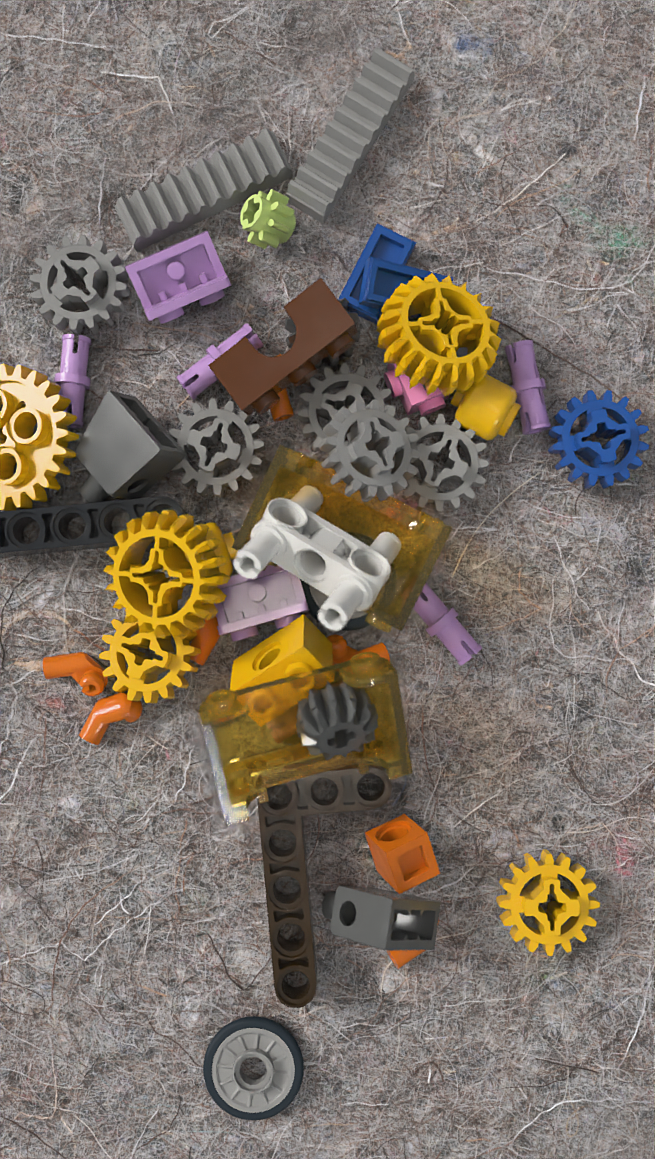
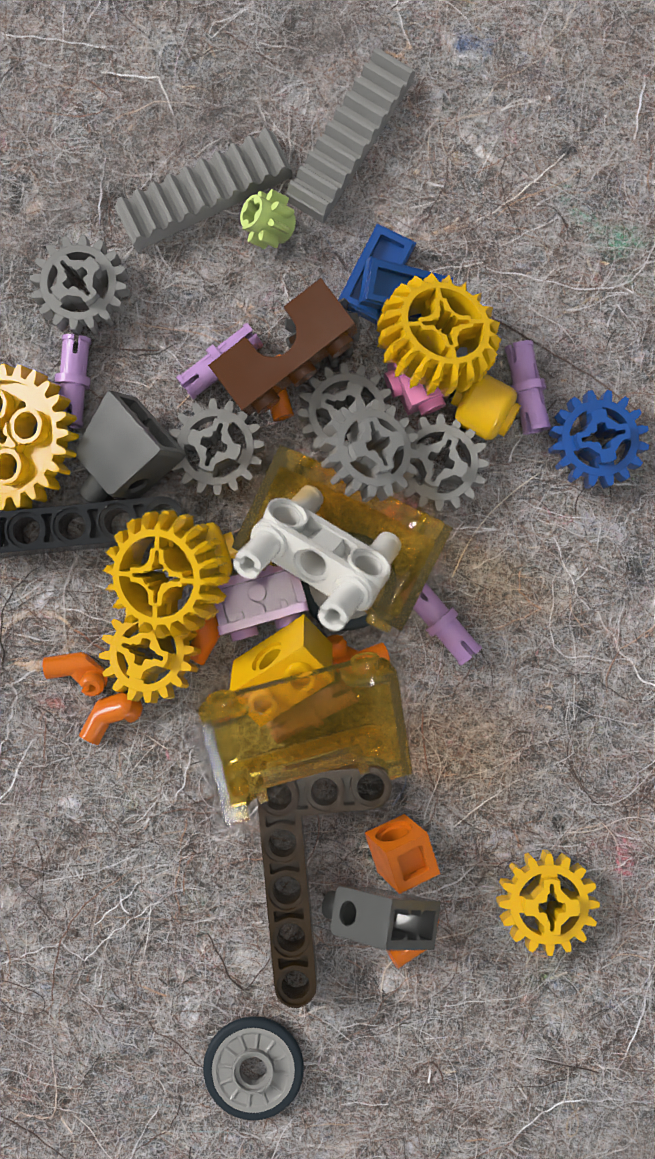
lavender bracket [125,231,231,324] -> none
dark grey gear [295,681,378,760] -> none

